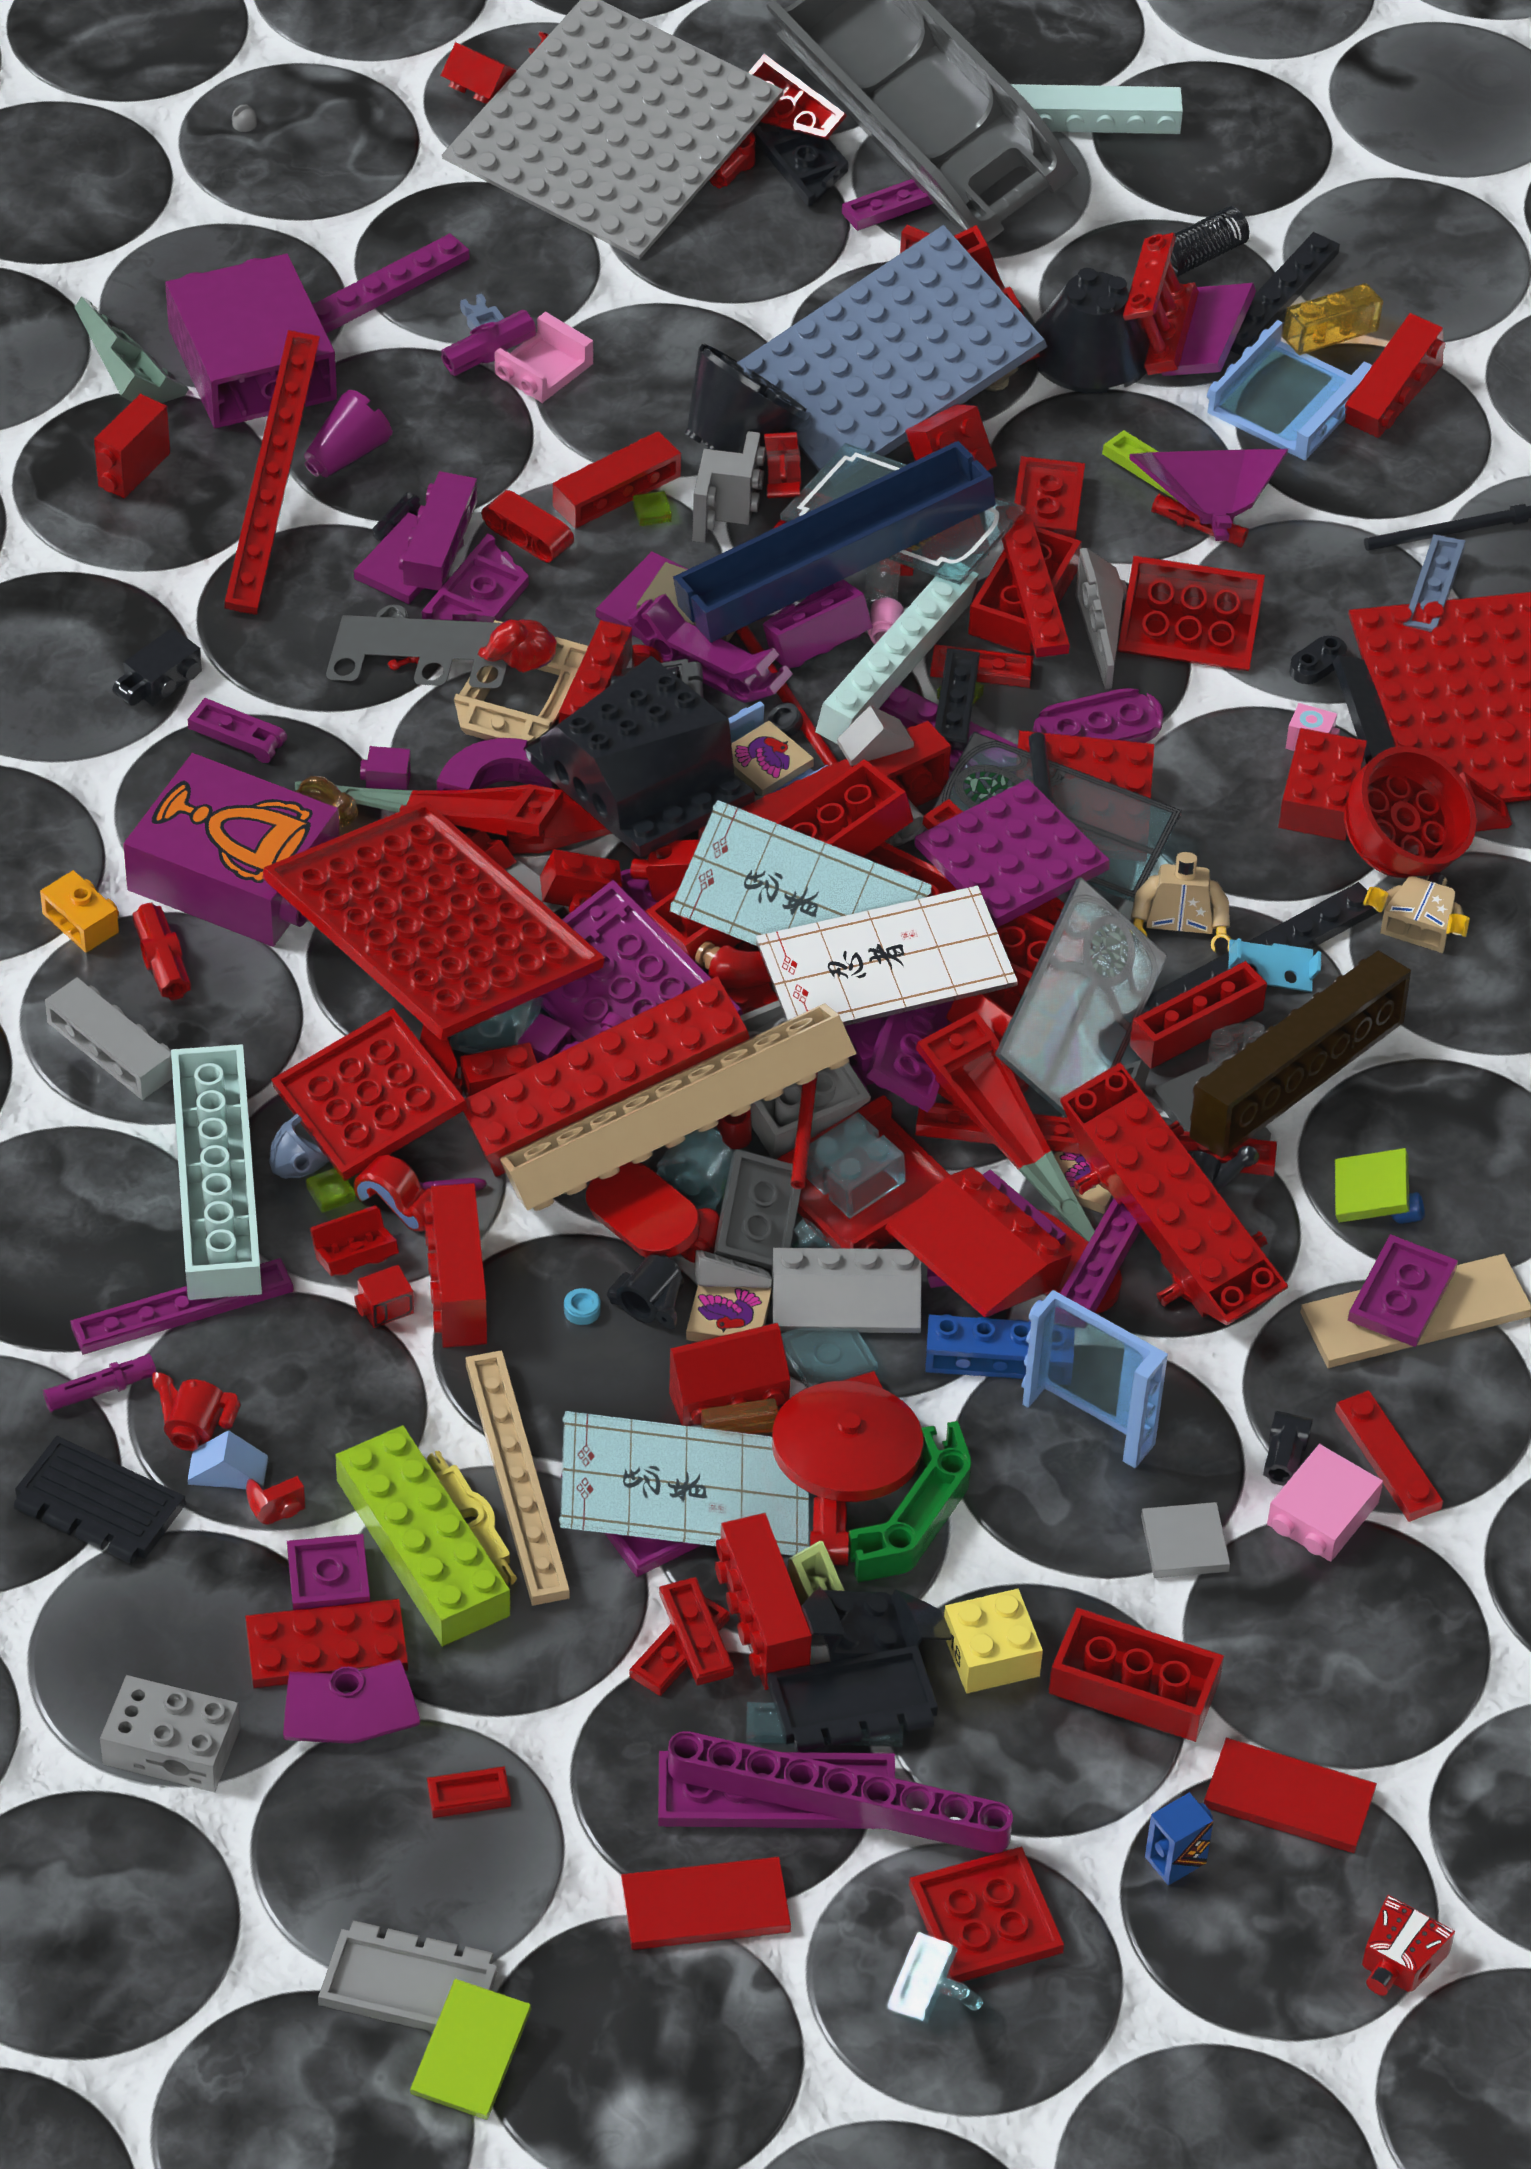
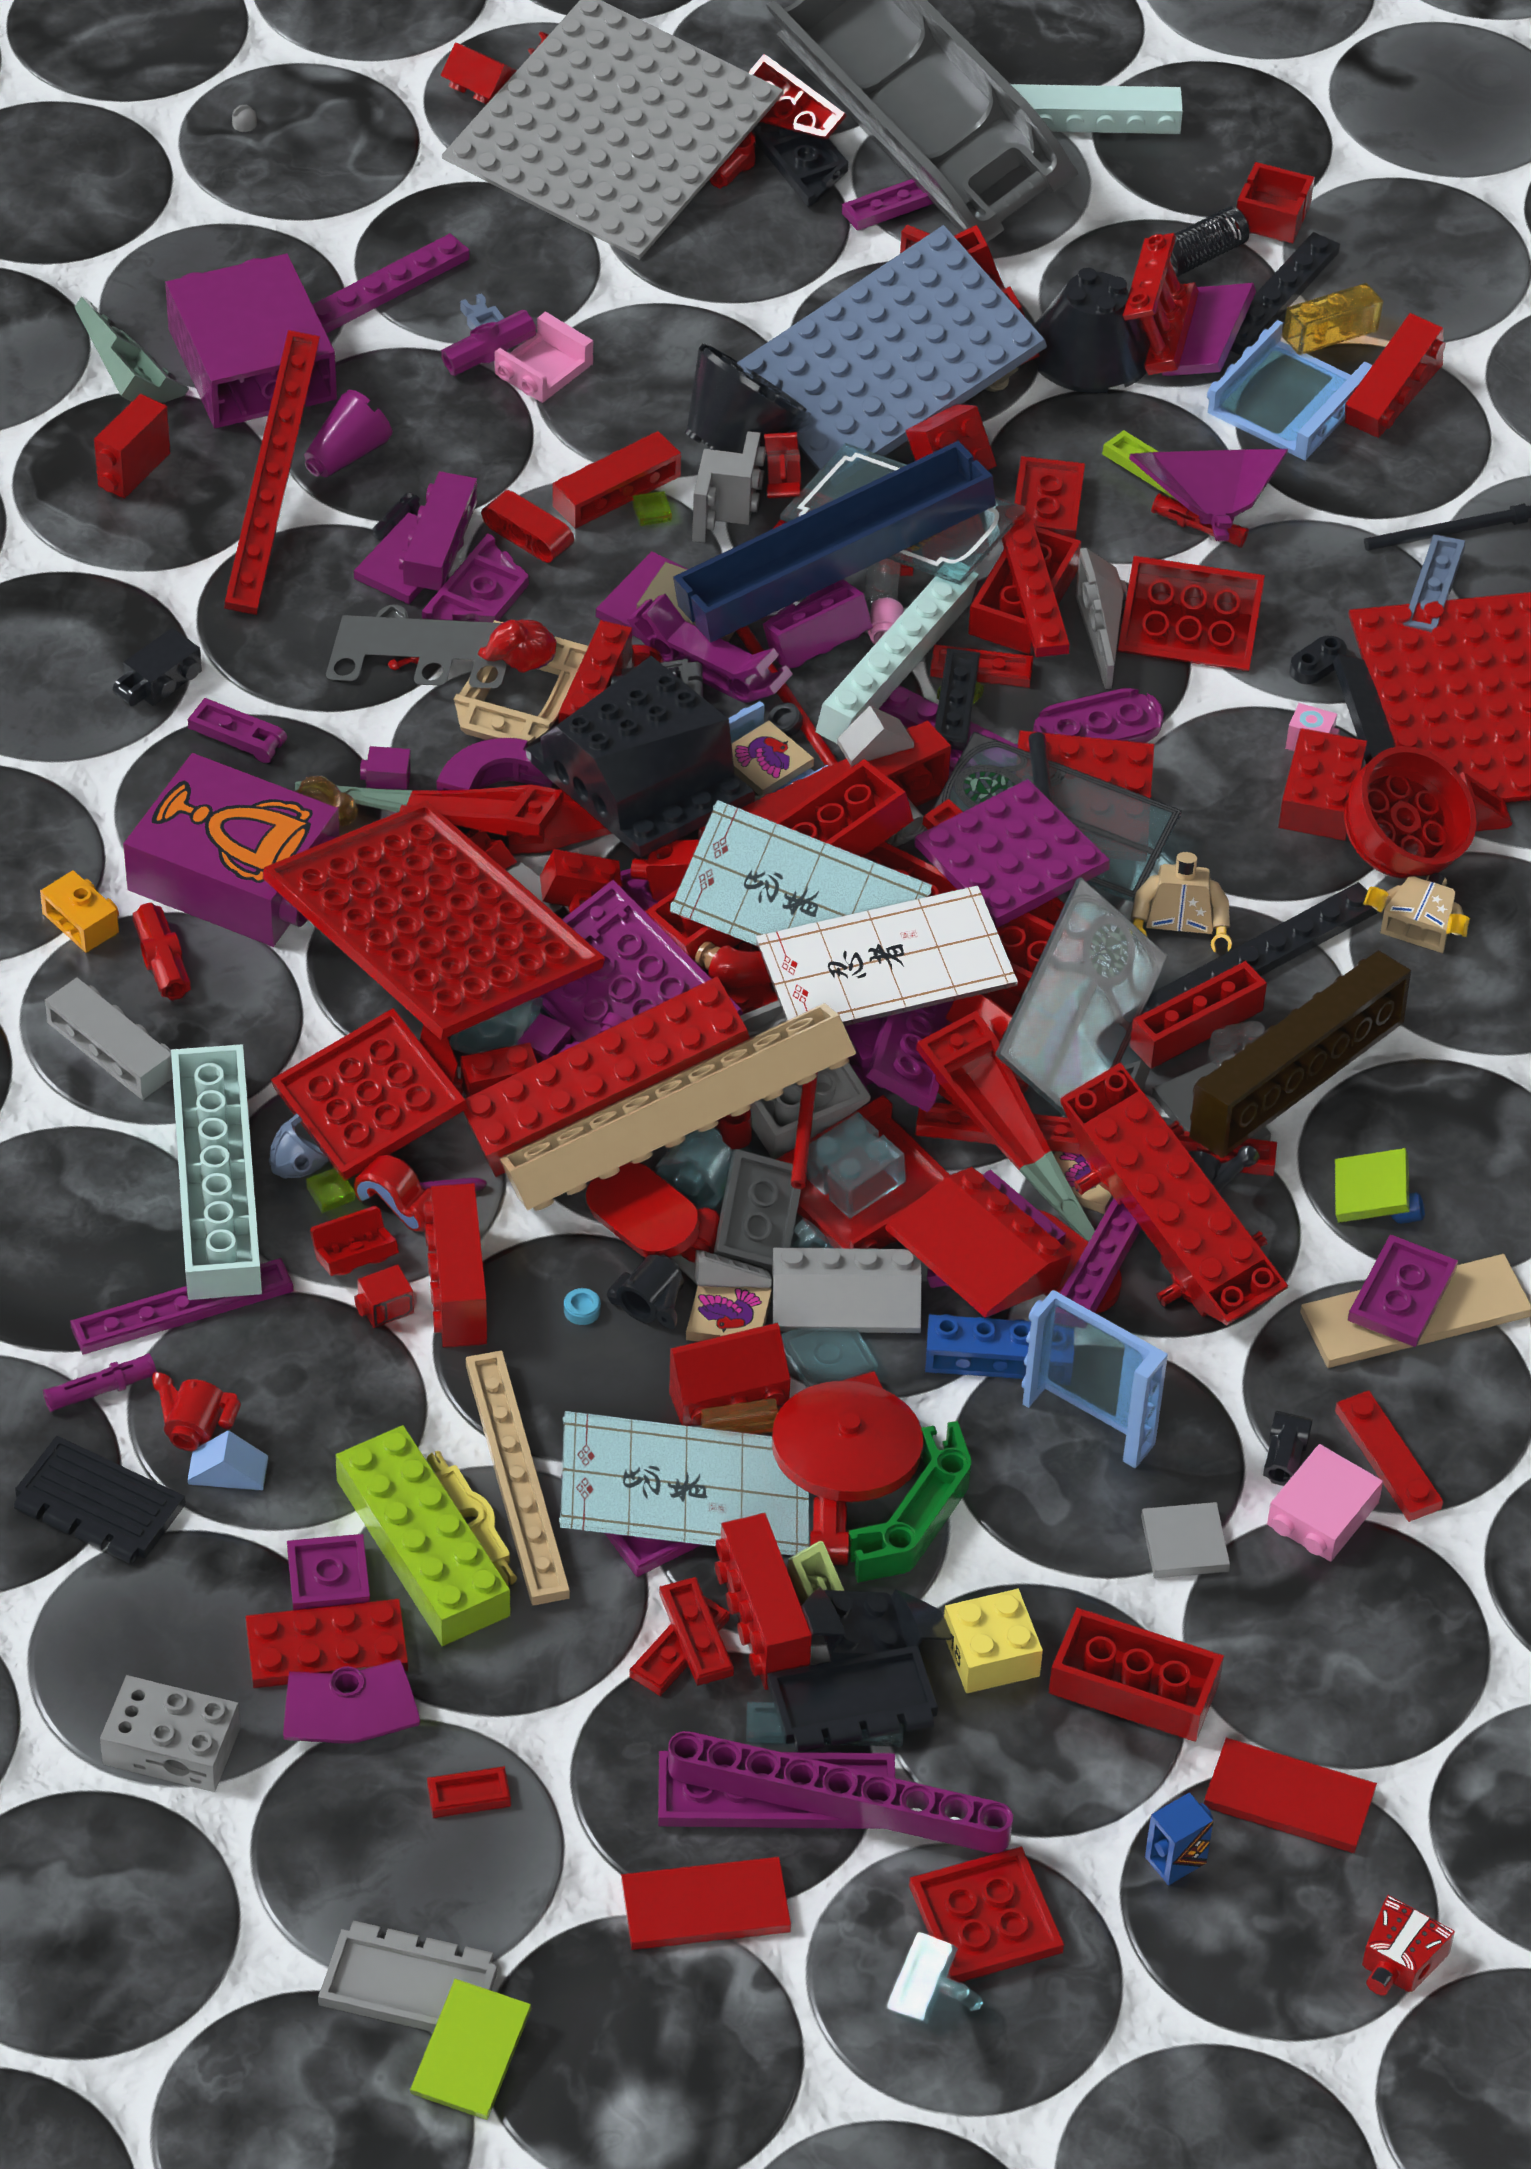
red plate [246,1476,305,1525] -> none
medium azure piece [1228,938,1321,992] -> none
none -> red piece [1235,162,1315,244]

